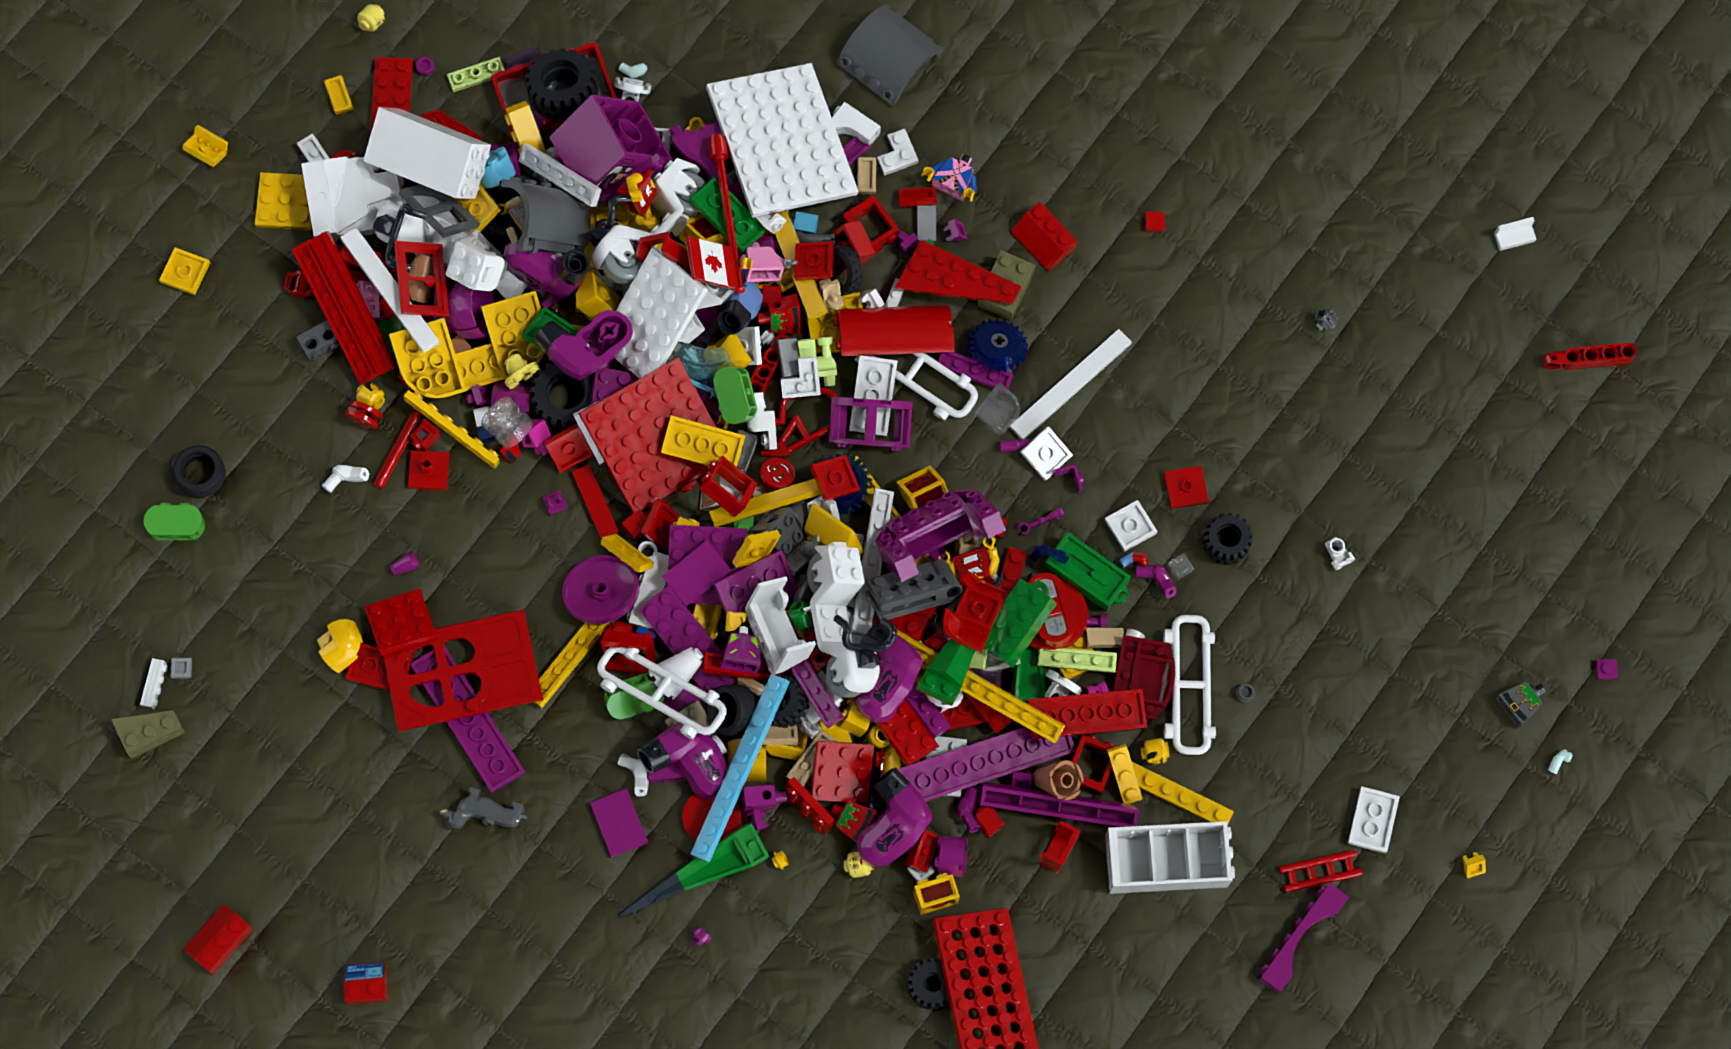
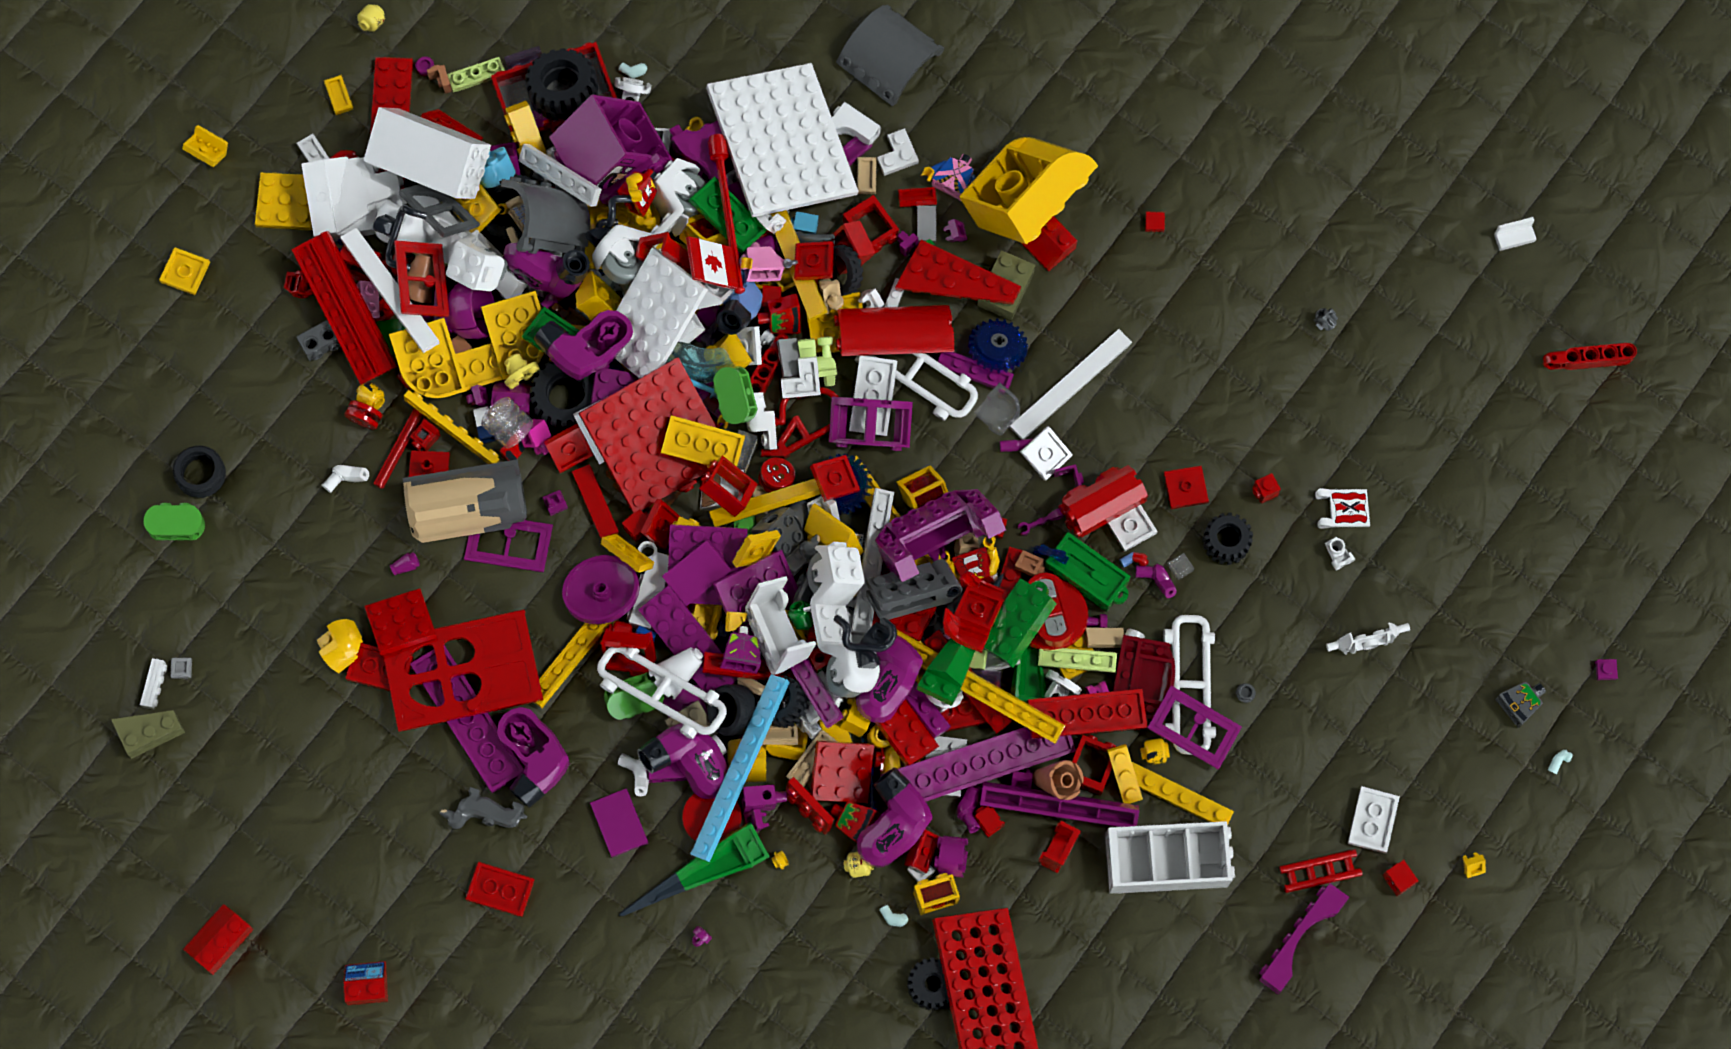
none -> piece [403,459,527,543]
none -> nougat bracket [427,65,452,94]
none -> magenta door [464,520,553,572]
none -> red tile [465,862,535,917]
none -> magenta piece [497,707,570,808]
none -> light aqua arm [879,905,908,927]
none -> yellow brick [959,137,1098,245]
none -> nougat bracket [1015,550,1046,577]
none -> red brick [1058,465,1148,538]
none -> magenta door [1147,685,1242,770]
none -> red brick [1252,473,1281,504]
none -> flag [1315,488,1370,529]
none -> white plate [1326,623,1410,655]
none -> red piece [1382,860,1418,896]

